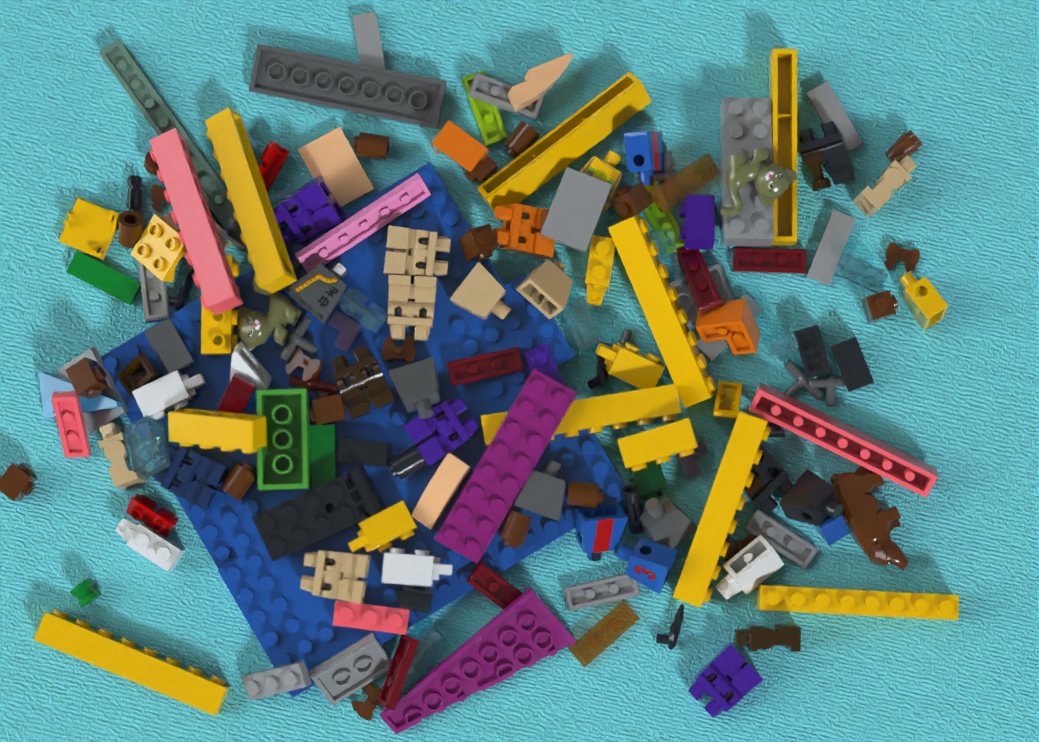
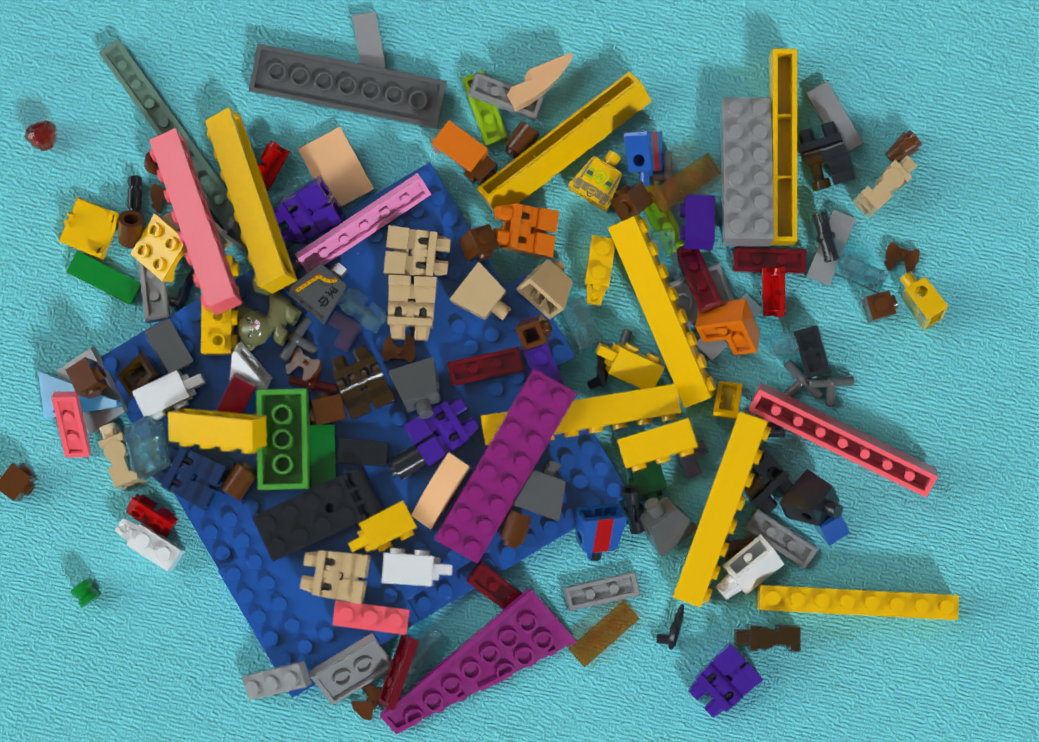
yellow brick [33,609,230,716] -> none
reddish brown brick [353,132,390,160] -> none
black brick [396,584,434,614] -> none
light grey tile [540,167,612,252] -> none
reddish brown brick [567,480,603,508] -> none
blue torso [616,538,678,594] -> none
olive animal [720,148,797,217] -> none
reddish brown animal [830,466,908,571] -> none
black hinge [831,337,874,392] -> none
none -> clear red cone [24,121,57,151]
none -> reddish brown brick [515,313,553,351]
none -> red hinge [762,266,787,317]
none -> black pin [812,211,840,263]

